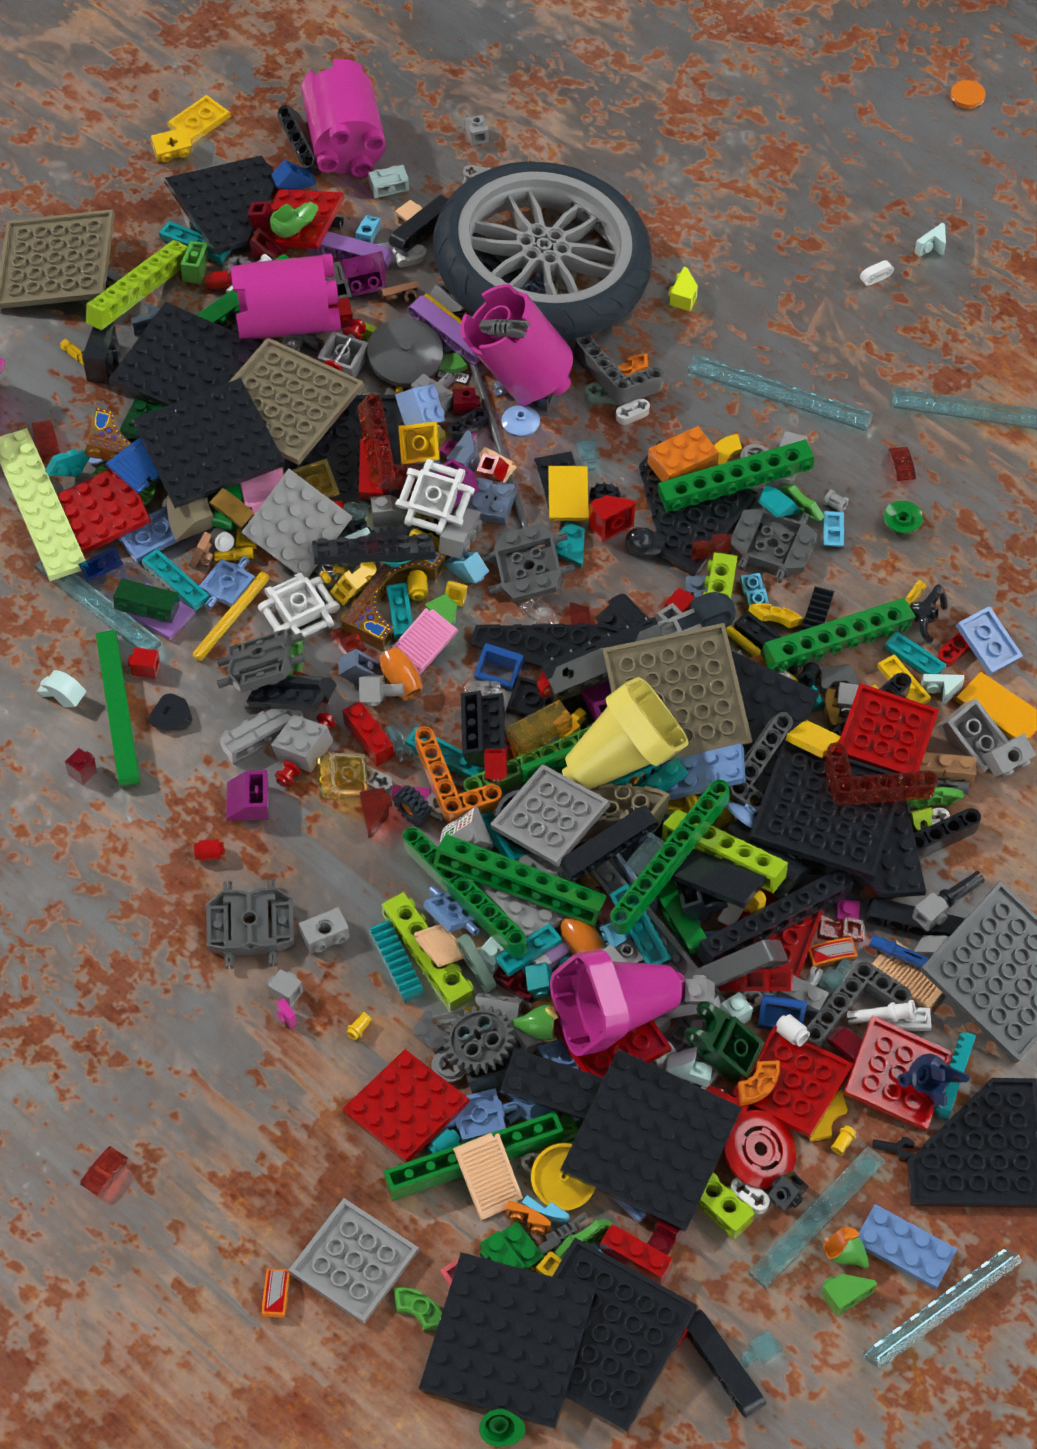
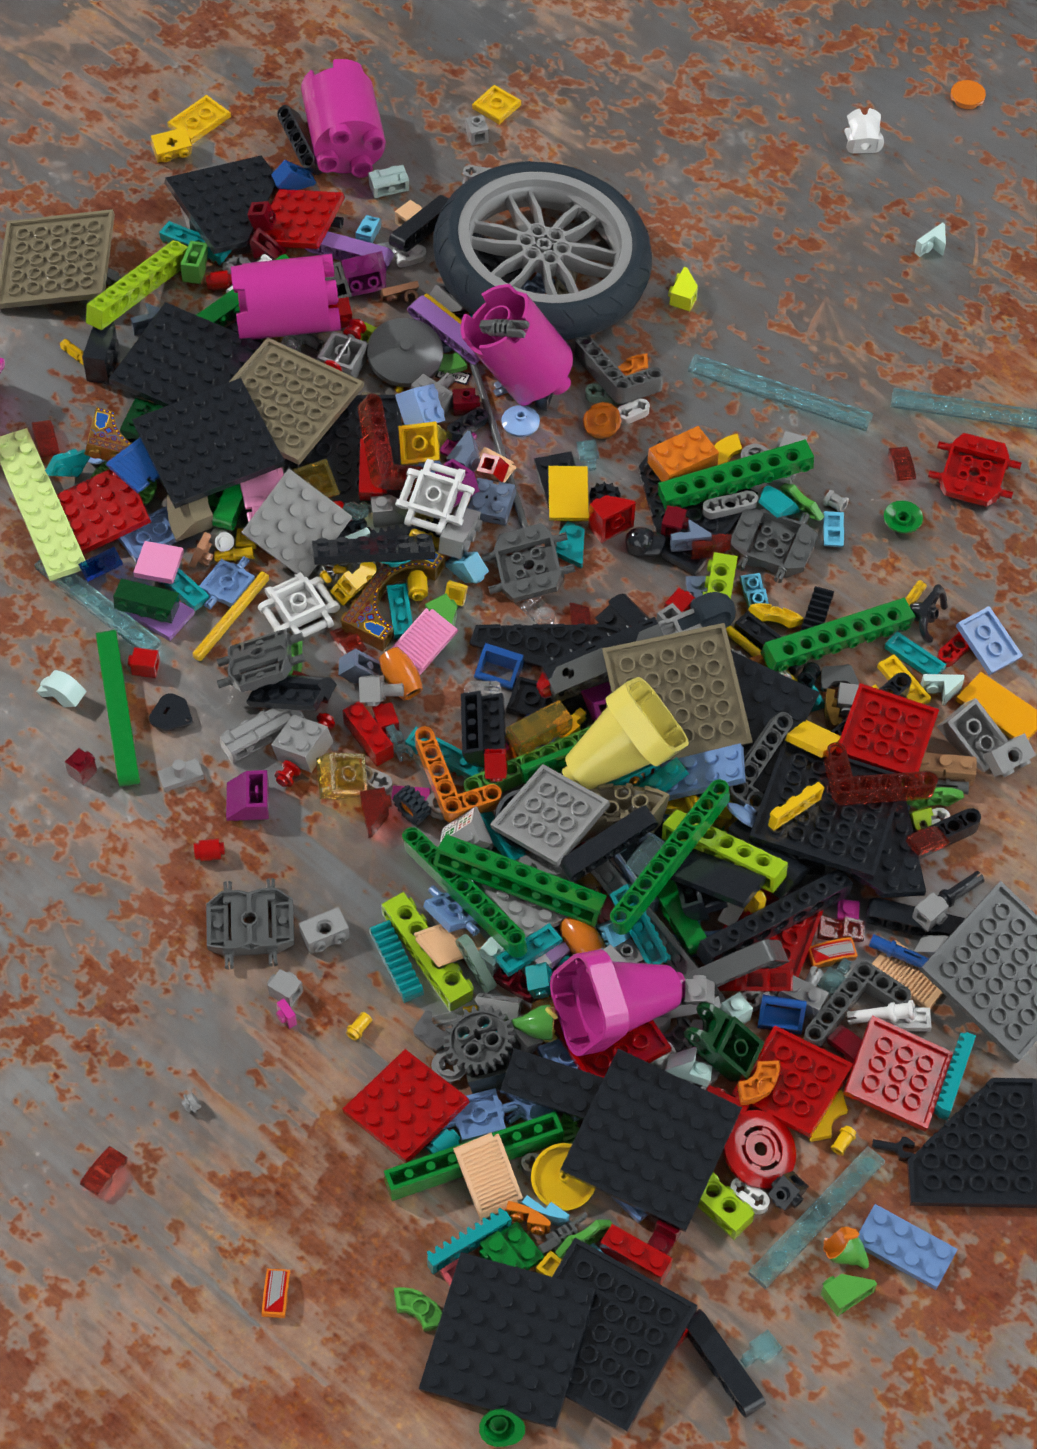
pearl gold slope [209,488,254,528] -> none
bright green hair [270,202,319,238] -> none
light grey plate [288,1198,419,1324] -> none
white brick [776,1014,810,1046] -> none
white beam [860,260,894,286] -> none
clear light blue plate [863,1248,1022,1368] -> none
dark blue piece [898,1053,971,1109] -> none
none -> bright pink tile [133,541,184,584]
none -> light grey tile [157,758,204,792]
none -> light grey plate [181,1092,201,1113]
none -> red brick [372,702,400,736]
none -> teal gear [427,1208,512,1275]
none -> yellow tile [472,85,521,125]
none -> orange tile [583,402,622,439]
none -> dark red brick [661,505,689,538]
none -> sand blue slope [670,520,712,552]
none -> light grey beam [702,491,758,519]
none -> yellow plate [768,782,824,831]
none -> white piece [844,108,884,154]
none -> clear red slope [906,826,950,856]
none -> red piece [928,433,1022,507]

